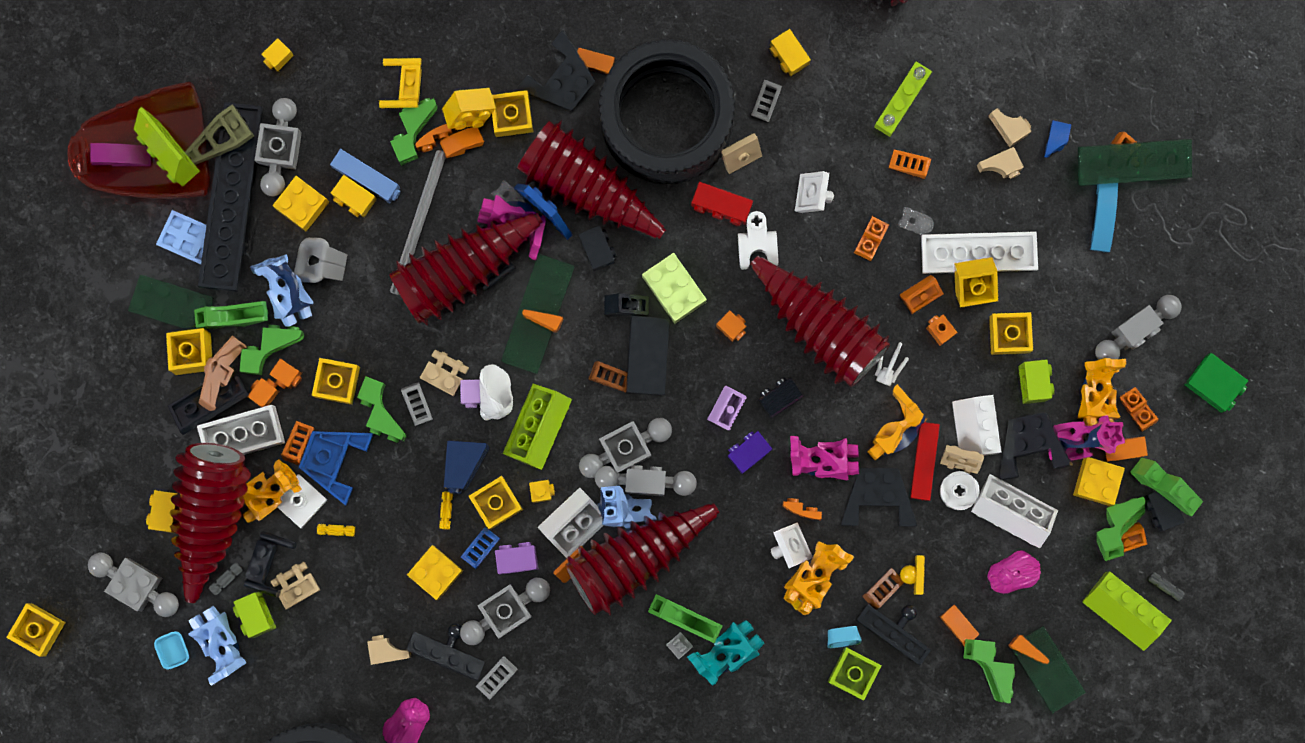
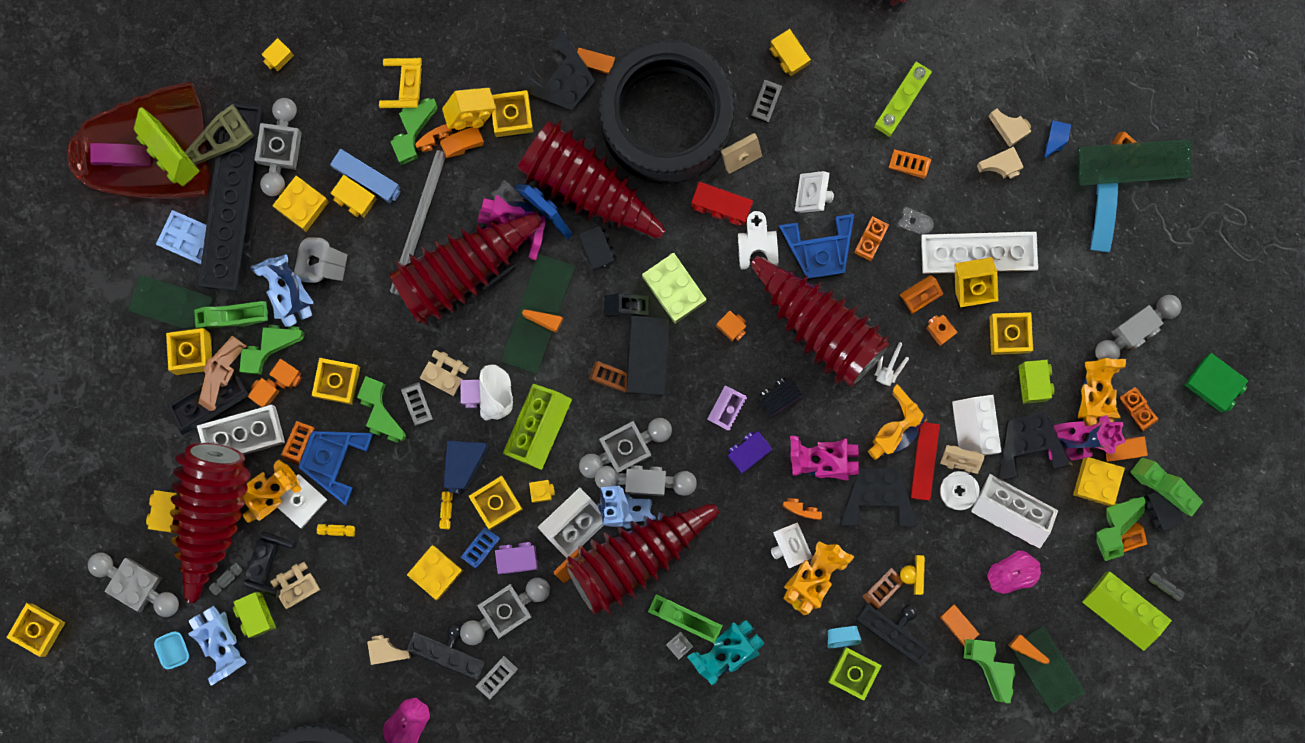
none -> blue wing [779,214,854,279]

